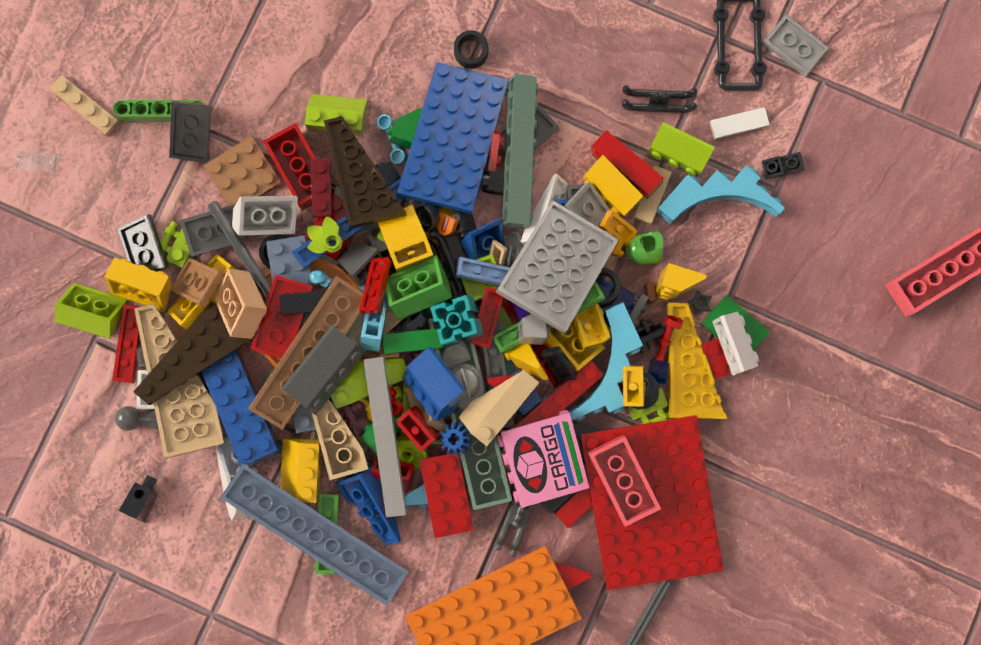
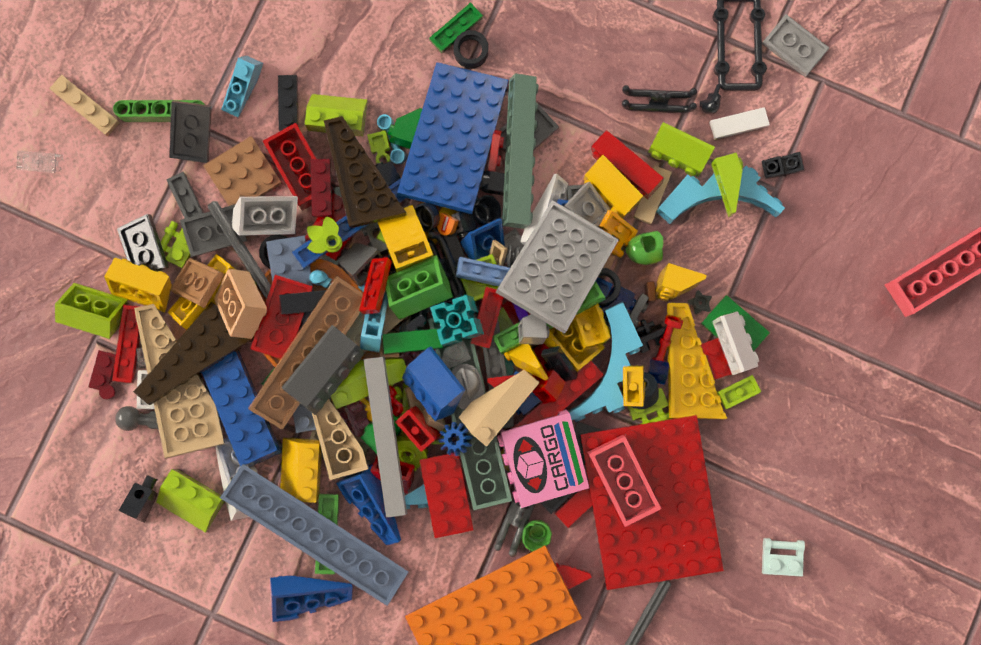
none -> dark red hinge [88,350,116,400]
none -> lime slope [156,469,225,533]
none -> dark grey tile [166,172,204,218]
none -> medium azure slope [221,56,263,117]
none -> blue wedge [270,575,352,622]
none -> black plate [278,75,298,131]
none -> lime plate [367,131,391,164]
none -> green plate [429,2,483,54]
none -> black hair [473,195,502,225]
none -> bright green hair [522,520,552,551]
none -> red slope [531,370,566,403]
none -> black piece [700,84,721,114]
none -> lime slope [711,152,743,217]
none -> lime plate [717,375,761,409]
none -> light aqua plate [762,538,805,576]

